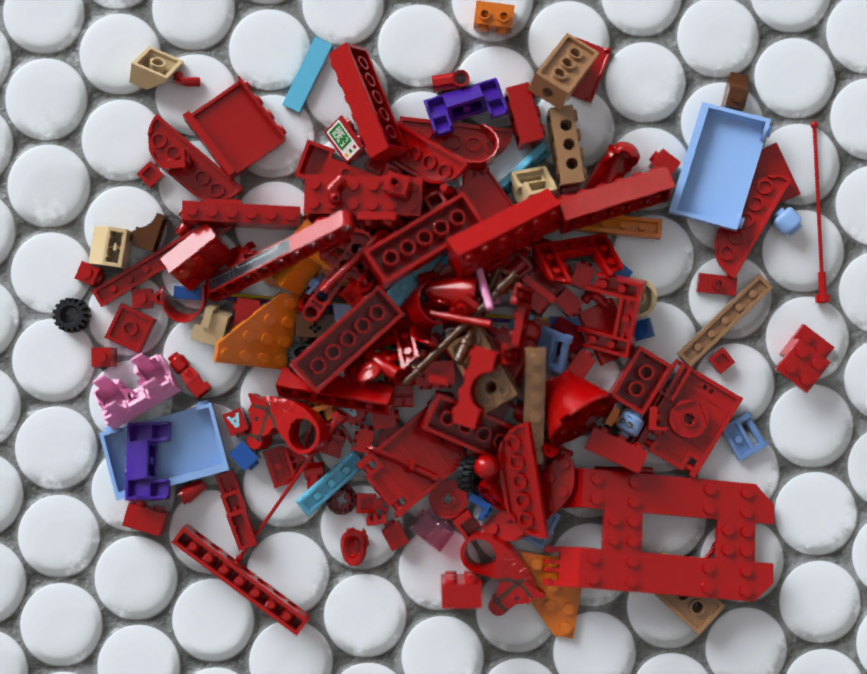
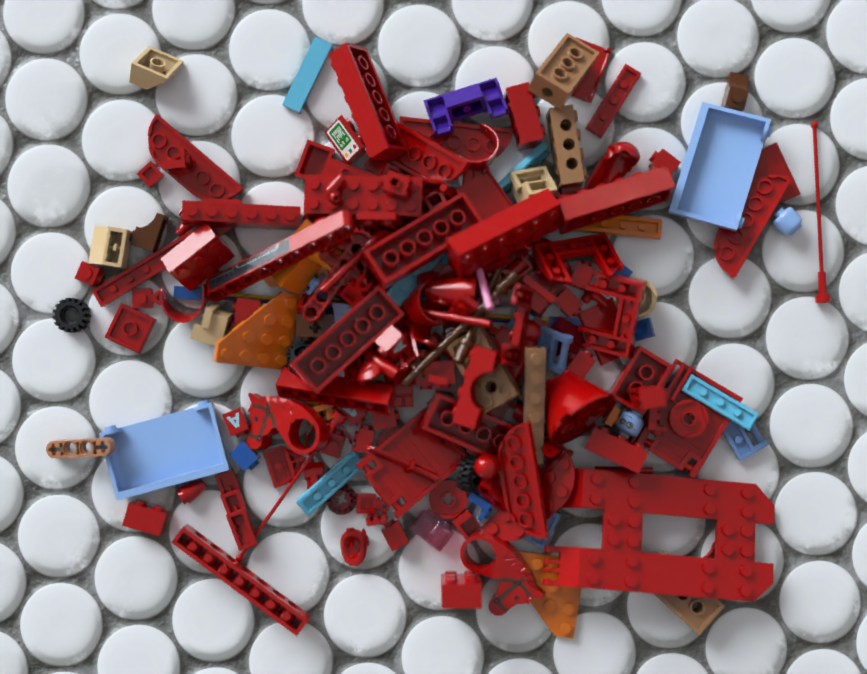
red brick [91,347,117,367] -> none
bright pink piece [92,353,181,430] -> none
dark purple bracket [125,421,172,502] -> none
red piece [168,352,212,401] -> none
red arm [173,71,200,87] -> none
red panel [183,76,287,181] -> none
red plate [226,241,258,268] -> none
red piece [432,70,470,93] -> none
orange brick [473,1,515,35] -> none
medium nougat plate [676,274,773,367] -> none
red plate [696,273,738,297] -> none
red plate [707,347,735,374] -> none
red bracket [774,324,835,393] -> none
none -> nougat beam [46,437,116,458]
none -> brick [375,325,411,361]
none -> red tile [585,64,642,139]
none -> red brick [629,385,668,410]
none -> medium azure tile [681,374,760,431]

